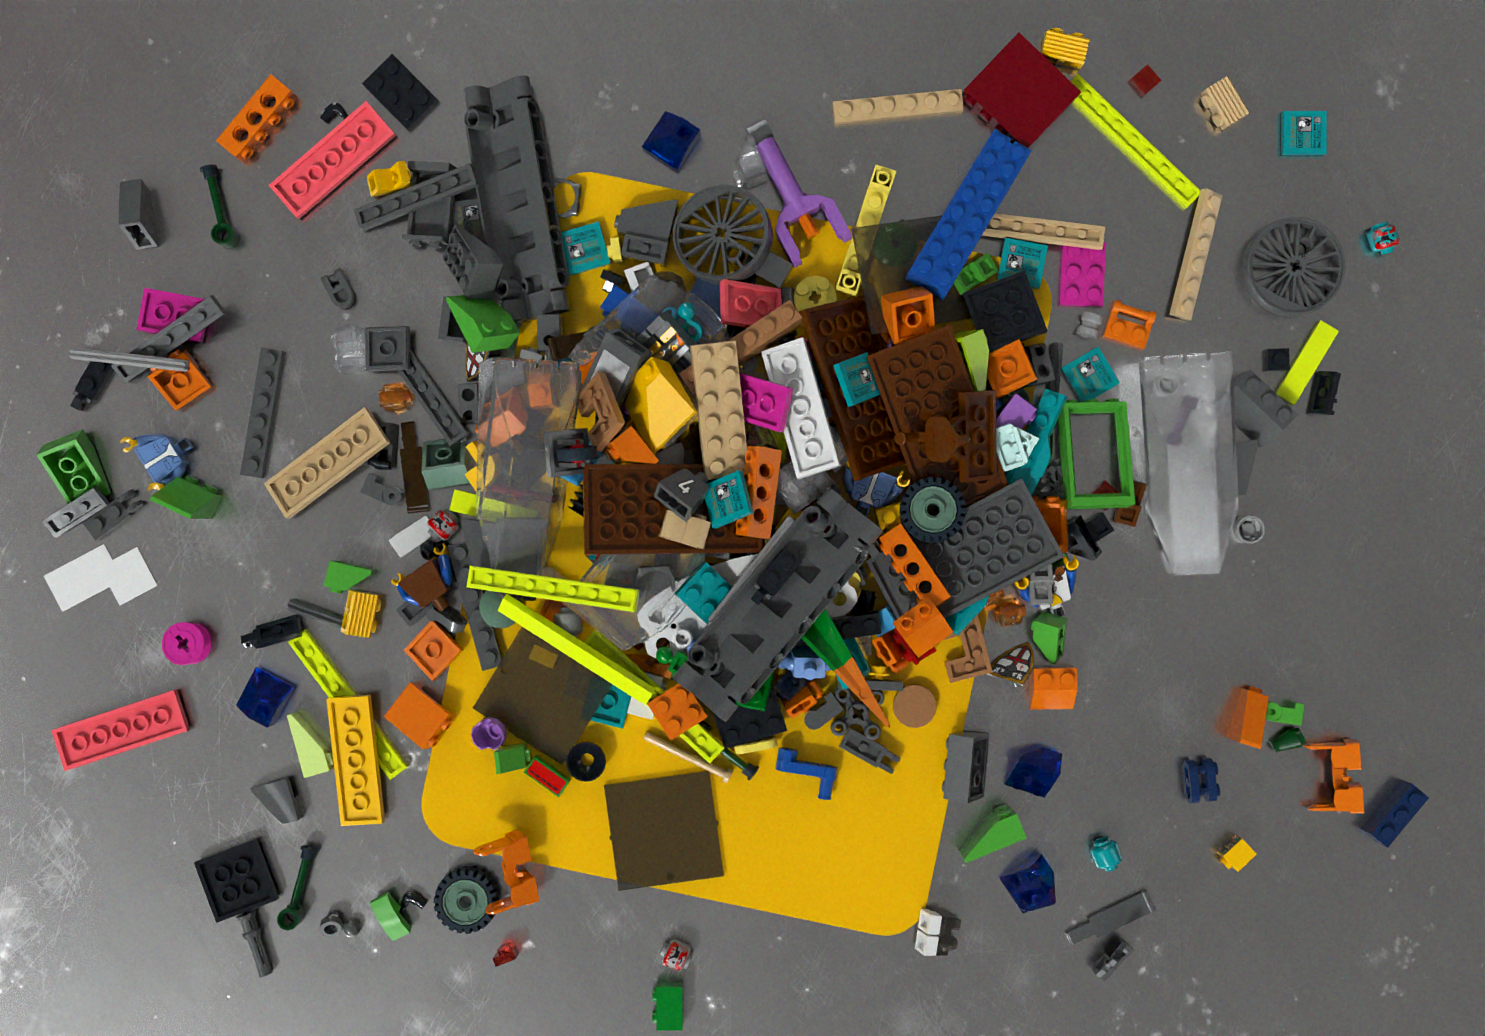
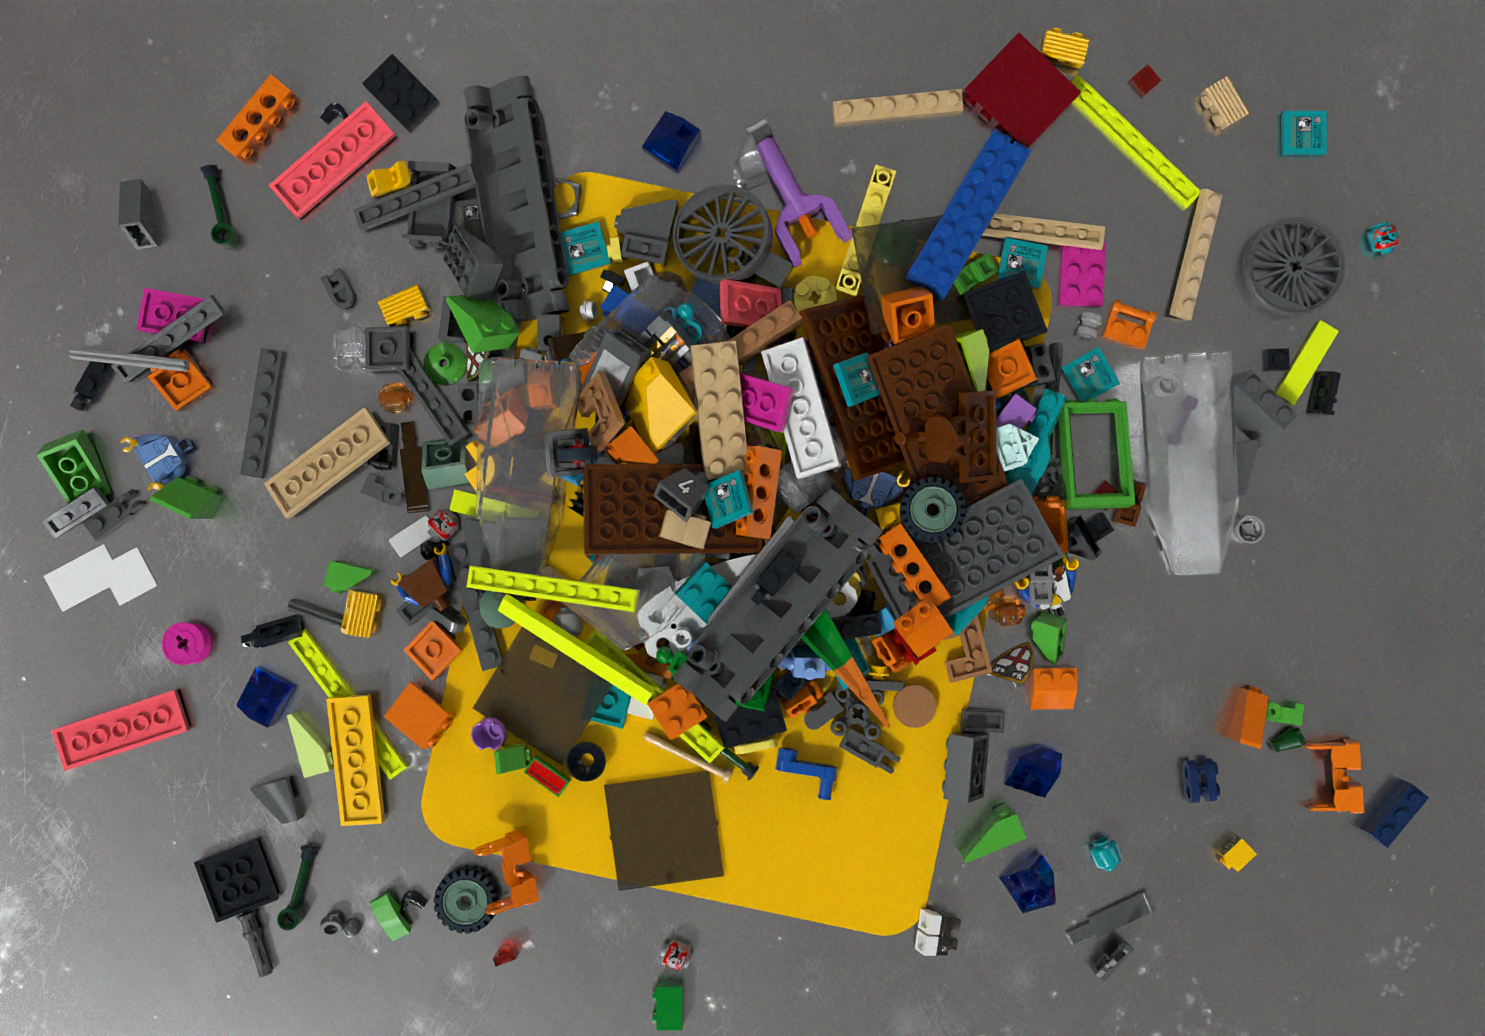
none -> yellow brick [377,284,431,327]
none -> bright green dish [424,342,466,386]
none -> white plate [580,300,597,321]
none -> dark grey tile [960,709,1005,733]

